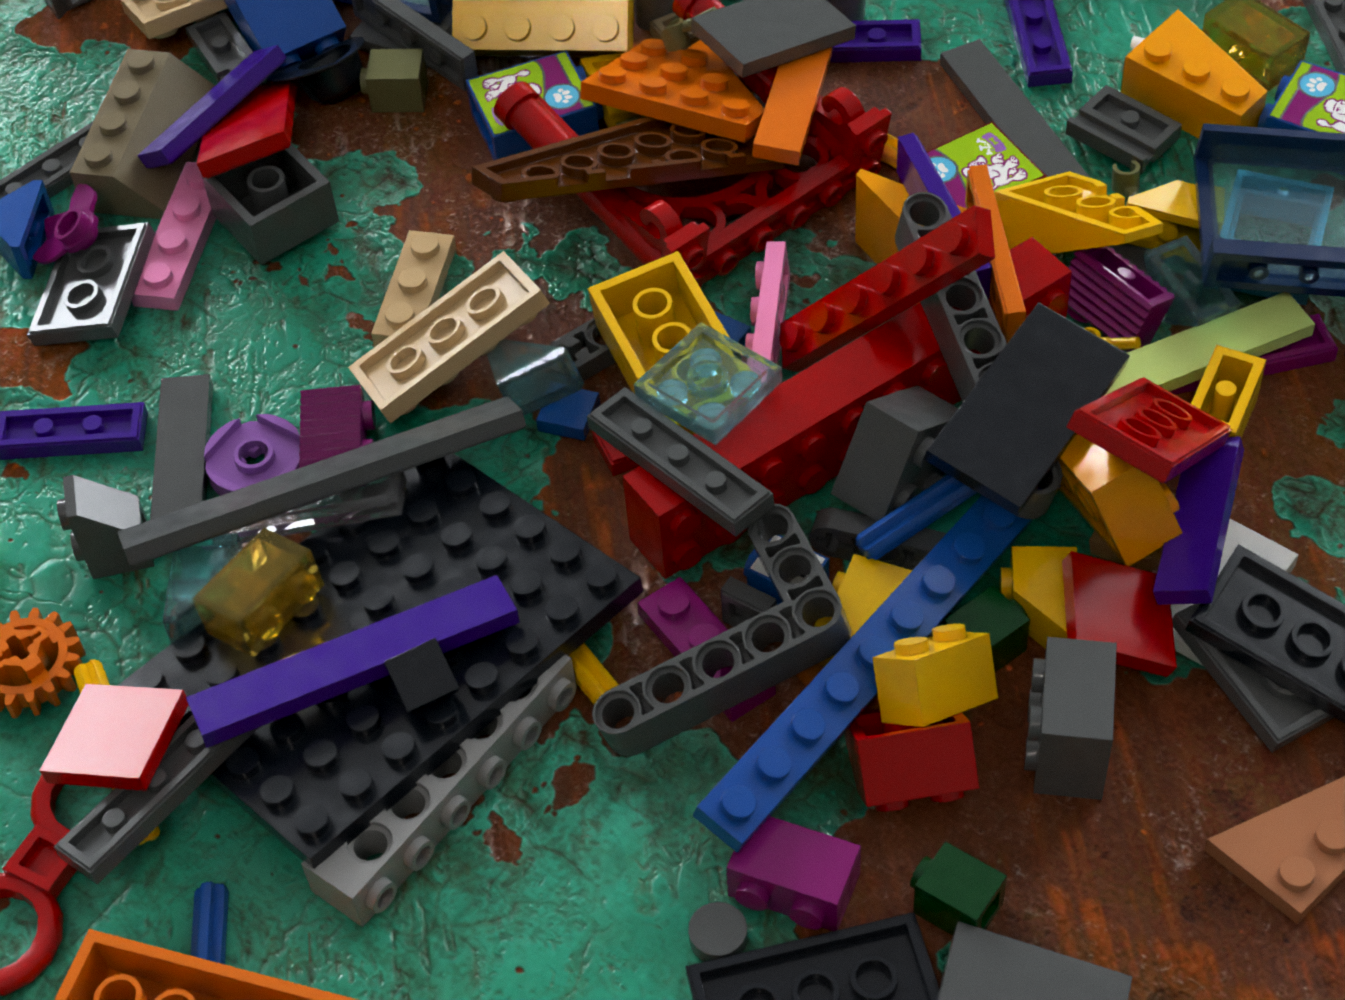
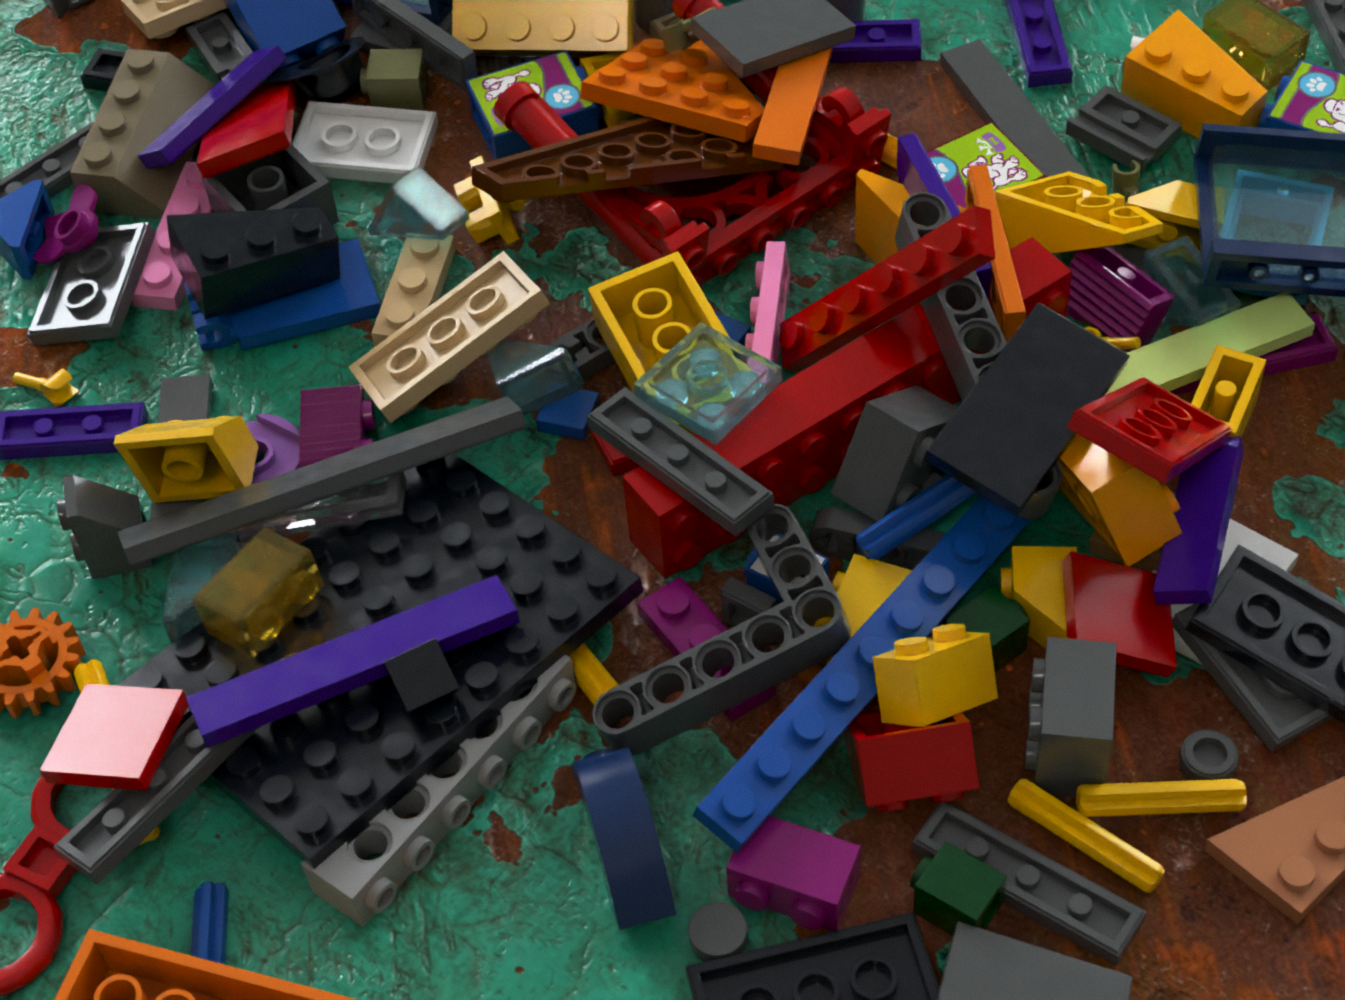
none -> yellow hand [13,369,79,407]
none -> black tile [80,48,126,92]
none -> yellow slope [114,416,259,503]
none -> black wedge [166,207,340,319]
none -> blue tile [184,238,380,351]
none -> white tile [292,101,438,186]
none -> clear light blue slope [368,166,470,240]
none -> yellow hips [454,155,530,245]
none -> dark blue arch [571,747,677,930]
none -> dark grey tile [912,802,1147,966]
none -> yellow axle [1007,778,1165,893]
none -> yellow axle [1076,779,1247,817]
none -> dark grey tile [1179,730,1239,780]

